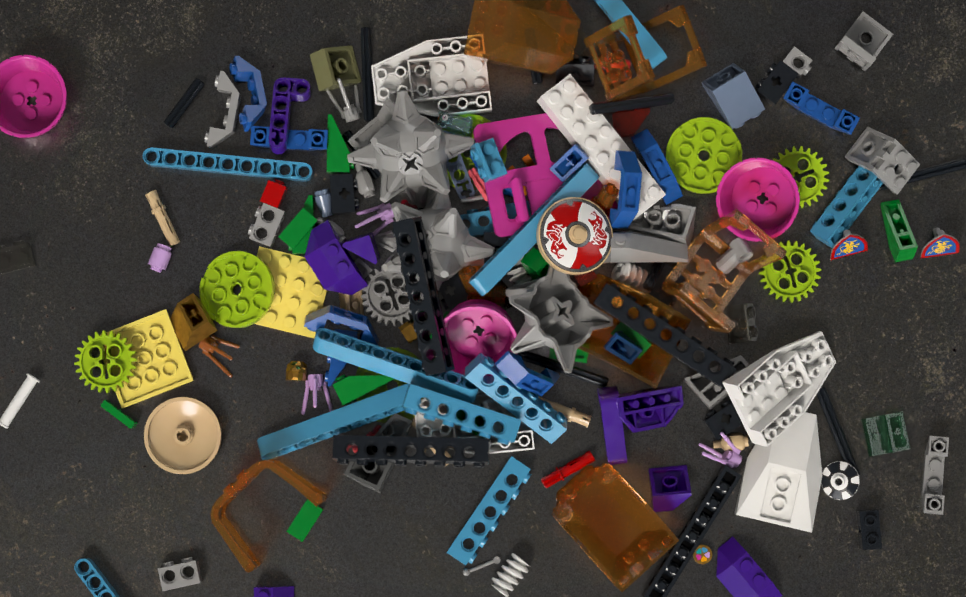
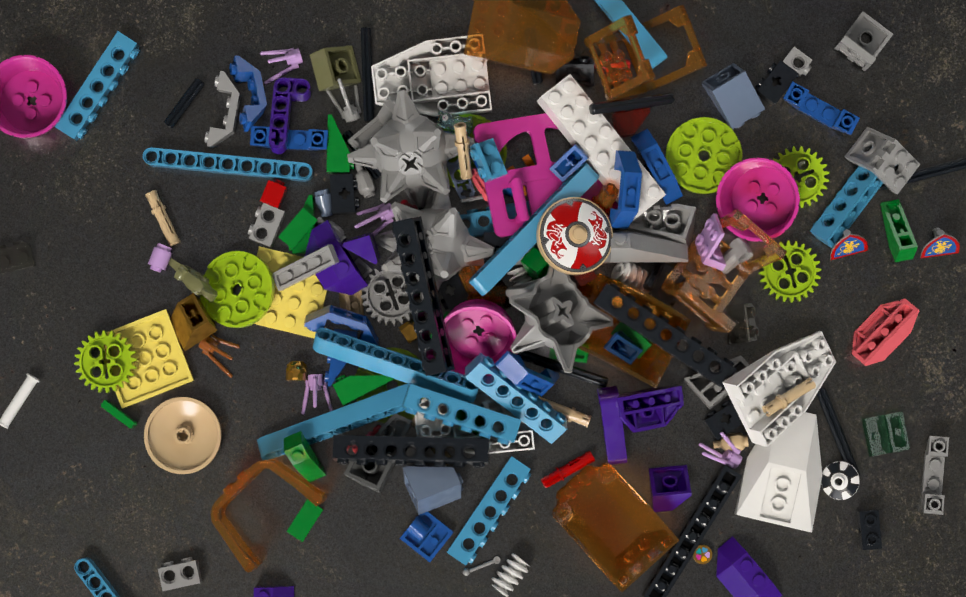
none -> dark azure brick [55,31,140,141]
none -> olive animal [168,258,218,302]
none -> lavender plant [260,48,303,85]
none -> light grey plate [272,244,339,291]
none -> green slope [284,431,327,482]
none -> blue plate [400,512,454,562]
none -> sand blue slope [403,466,463,515]
none -> tan pin [454,122,473,180]
none -> lavender bracket [695,213,726,271]
none -> tan pin [762,377,816,417]
none -> coral wedge [852,299,919,366]

